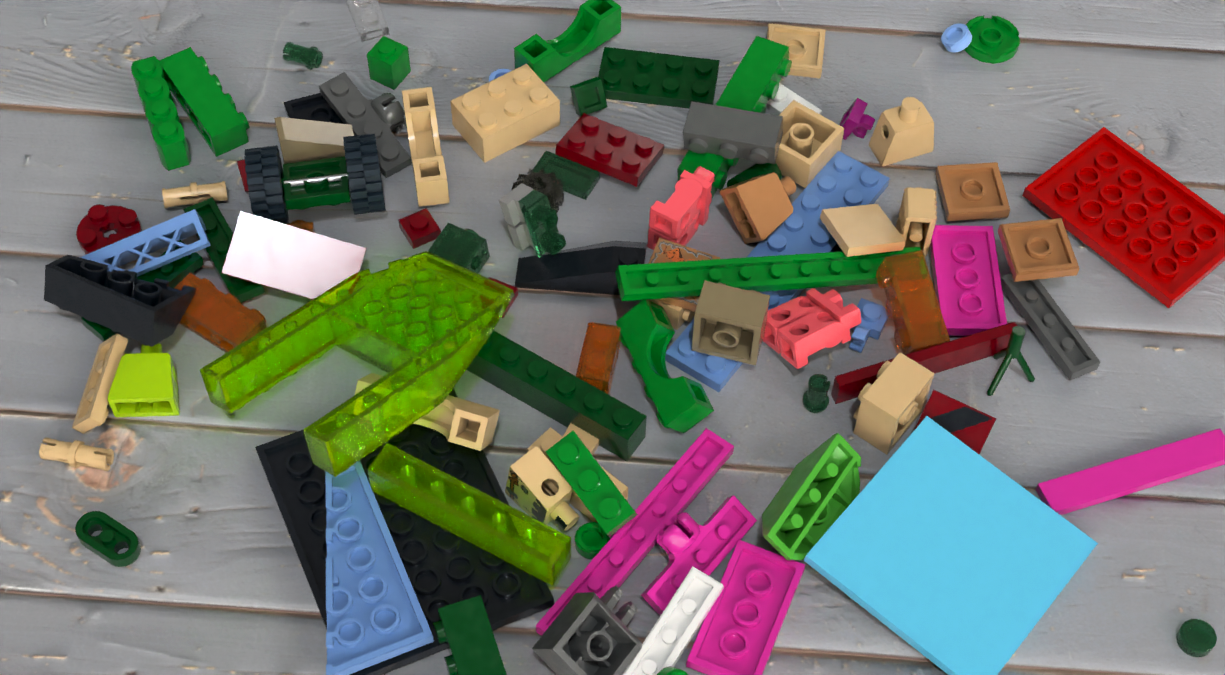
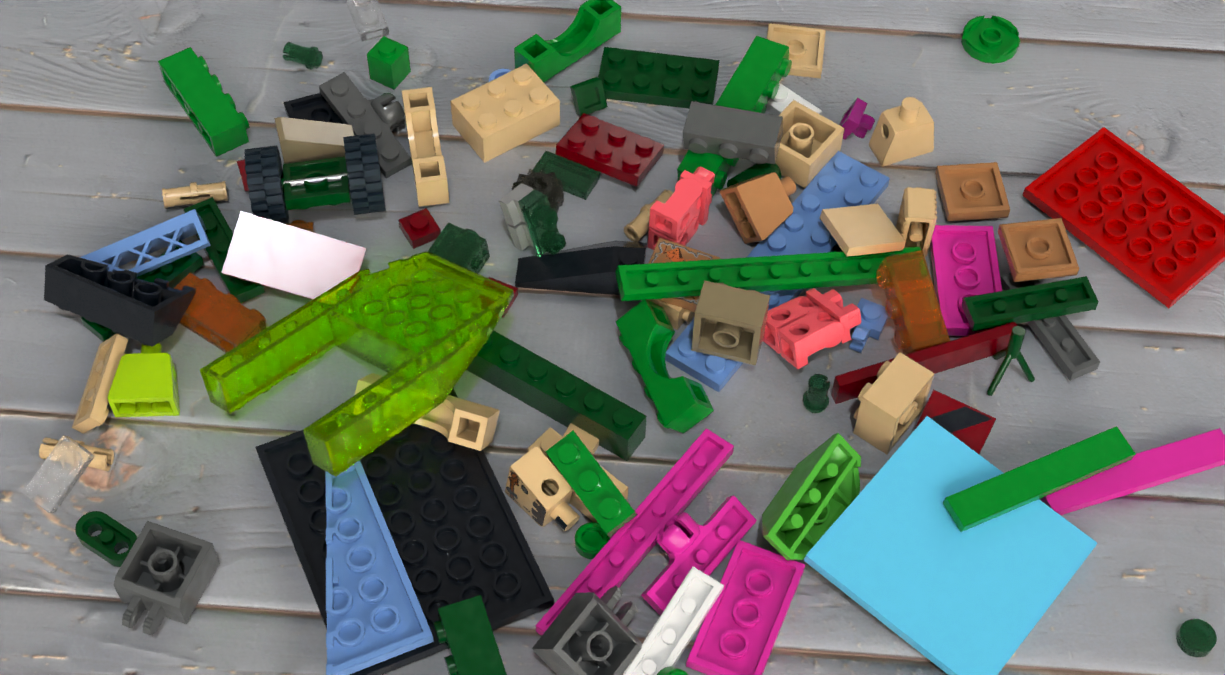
dark red plate [76,204,142,255] -> none
green brick [131,56,191,171] -> none
clear neon green brick [367,443,571,586] -> none
clear orange brick [576,322,621,395] -> none
light blue tile [941,23,972,53] -> none
none -> clear plate [22,435,95,513]
none -> dark grey hinge [114,521,220,635]
none -> tan pin [624,189,673,242]
none -> green tile [943,426,1136,532]
none -> dark green plate [962,276,1099,331]

